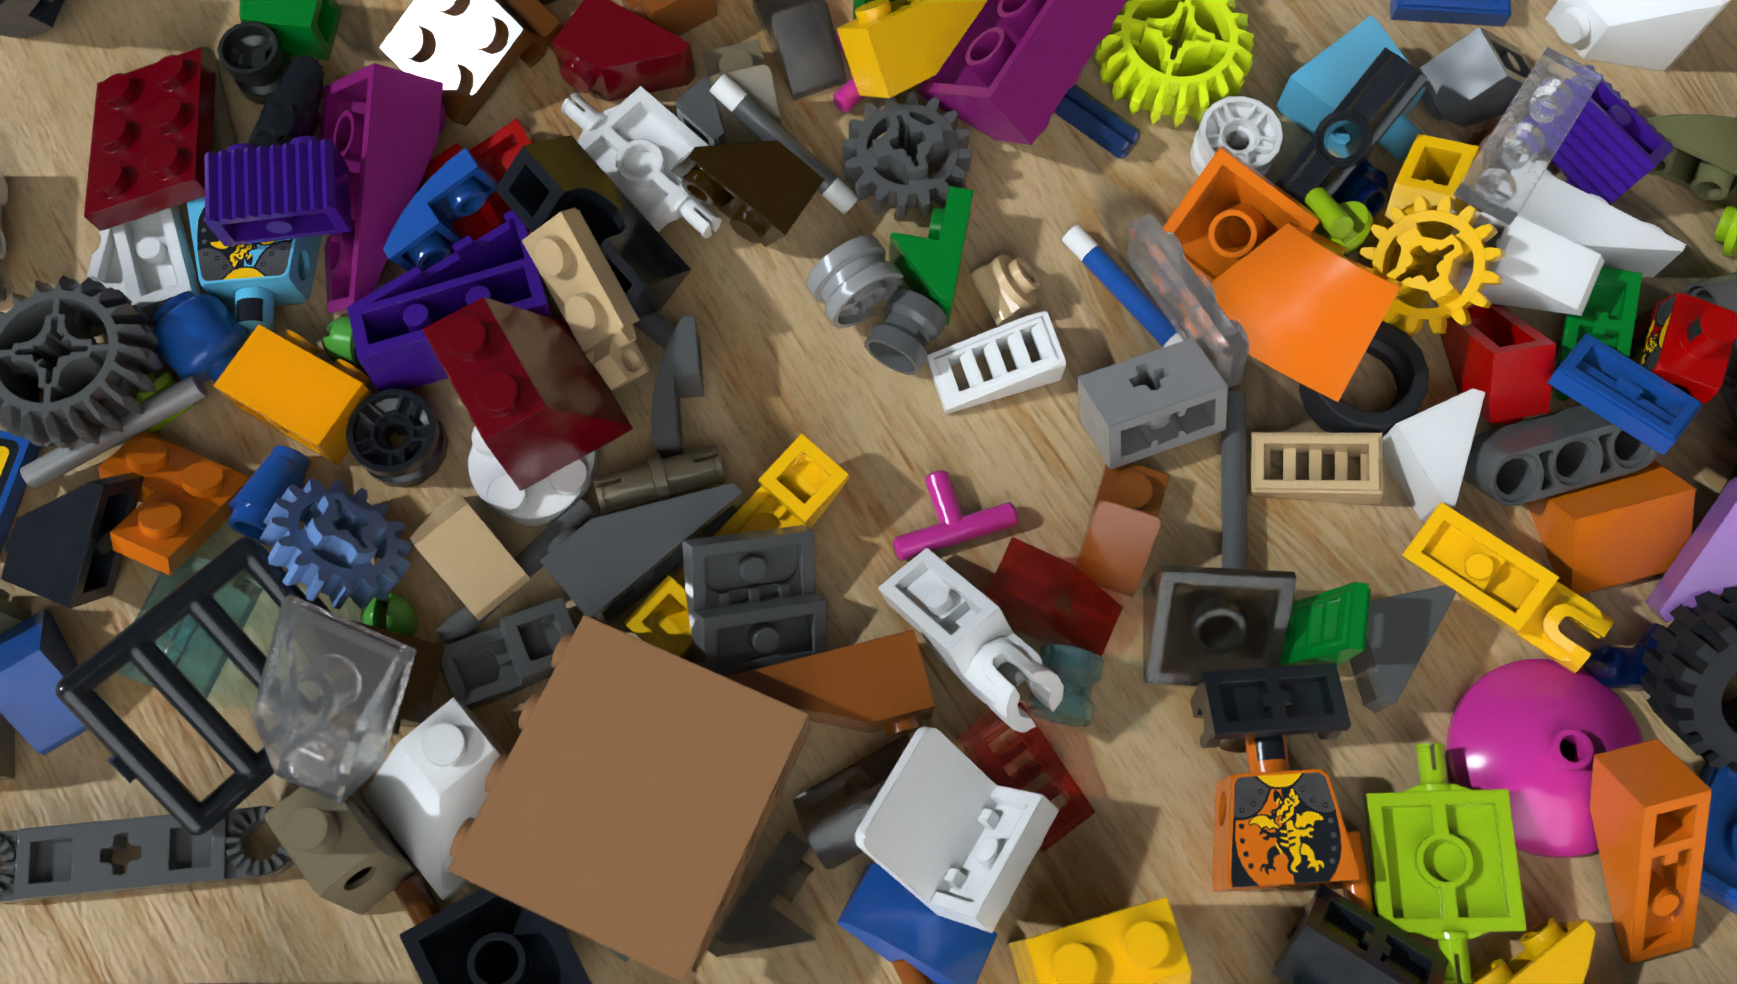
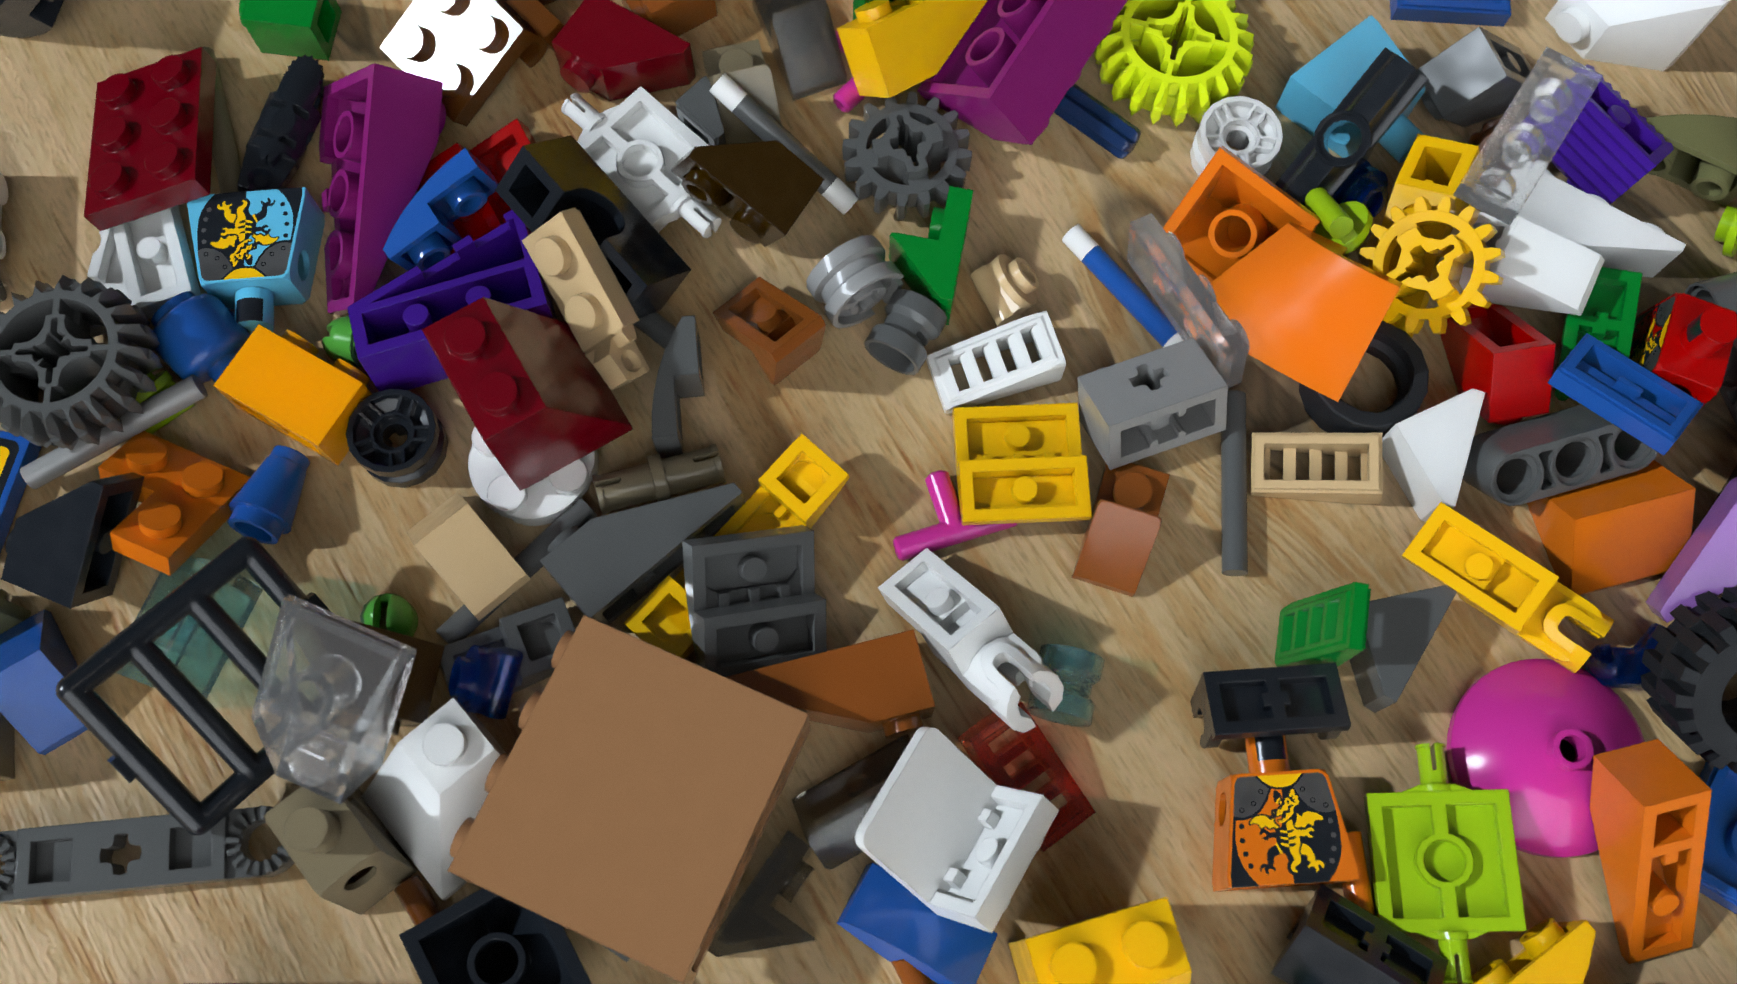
dark purple brick [204,136,352,246] -> none
pearl dark grey wheel [217,21,292,105] -> none
medium blue gear [260,478,412,609] -> none
clear red slope [985,537,1123,667] -> none
clear smoke slope [1143,565,1297,686] -> none
none -> clear blue plate [449,645,524,719]
none -> dark orange slope [713,276,826,385]
none -> yellow slope [952,403,1092,525]

